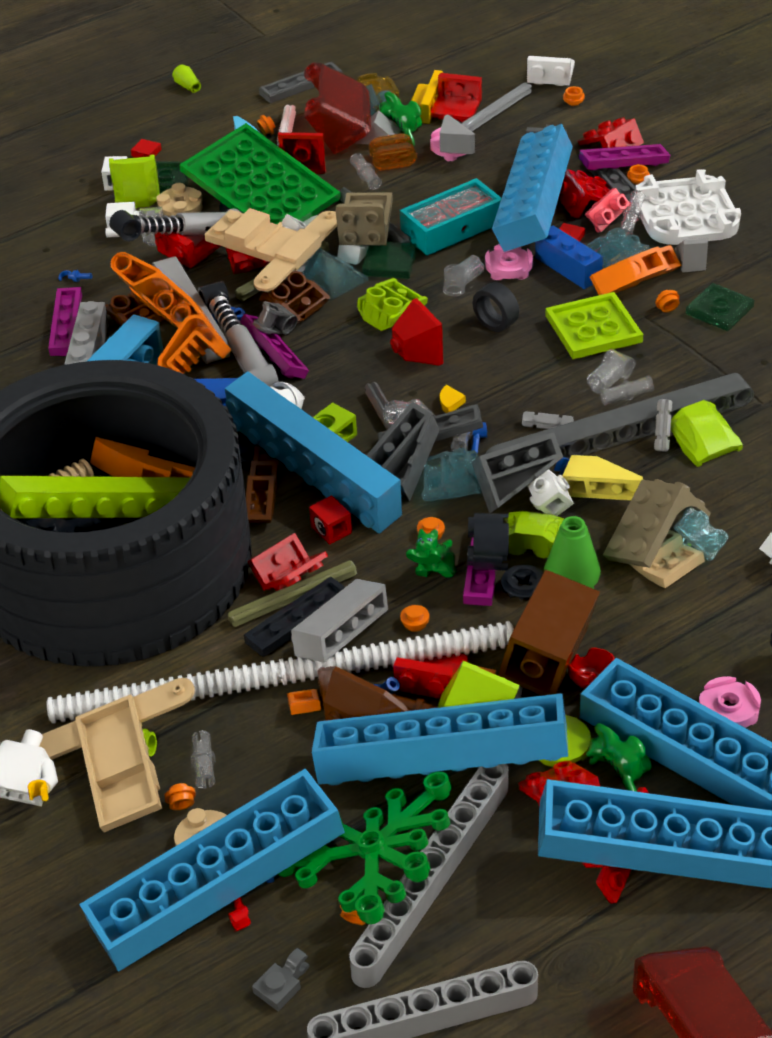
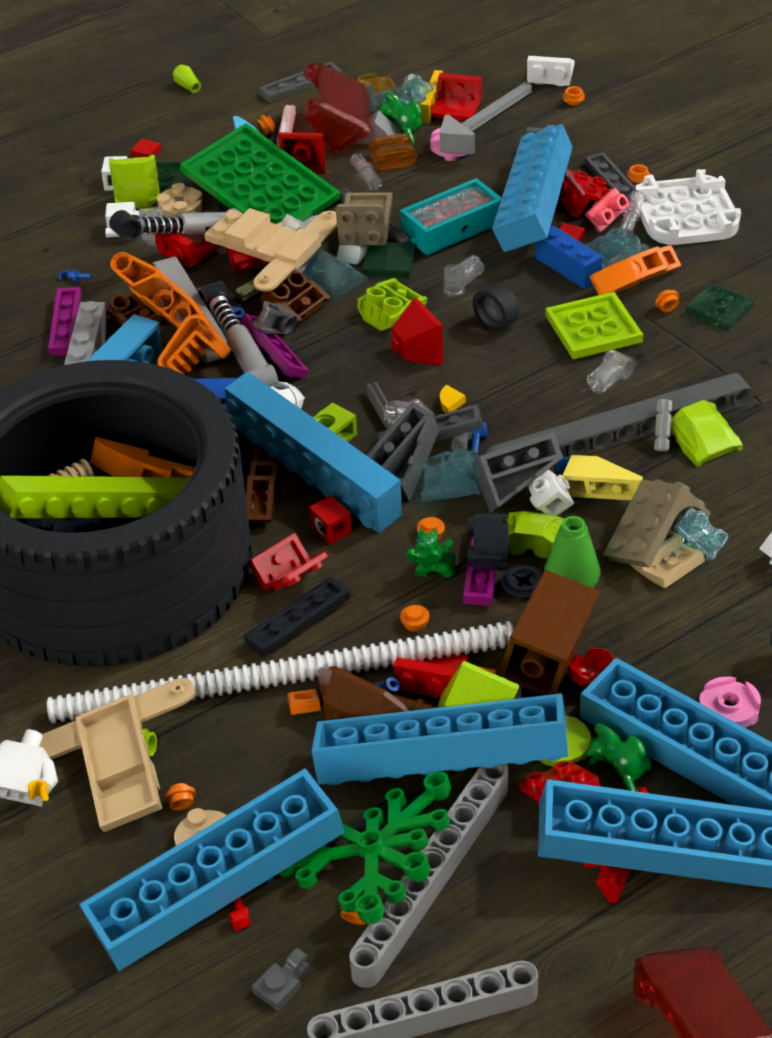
clear pin [191,731,216,789] -> none
olive axle [228,560,357,627] -> none
light grey brick [291,579,388,663] -> none
bright pink plate [485,244,533,280] -> none
light grey axle [522,411,574,429] -> none
red bracket [578,117,644,148] -> none
magenta plate [579,144,670,170] -> none
clear pin [600,375,654,406] -> none
light grey slope [675,238,708,272] -> none
none -> clear light blue hips [391,74,434,105]

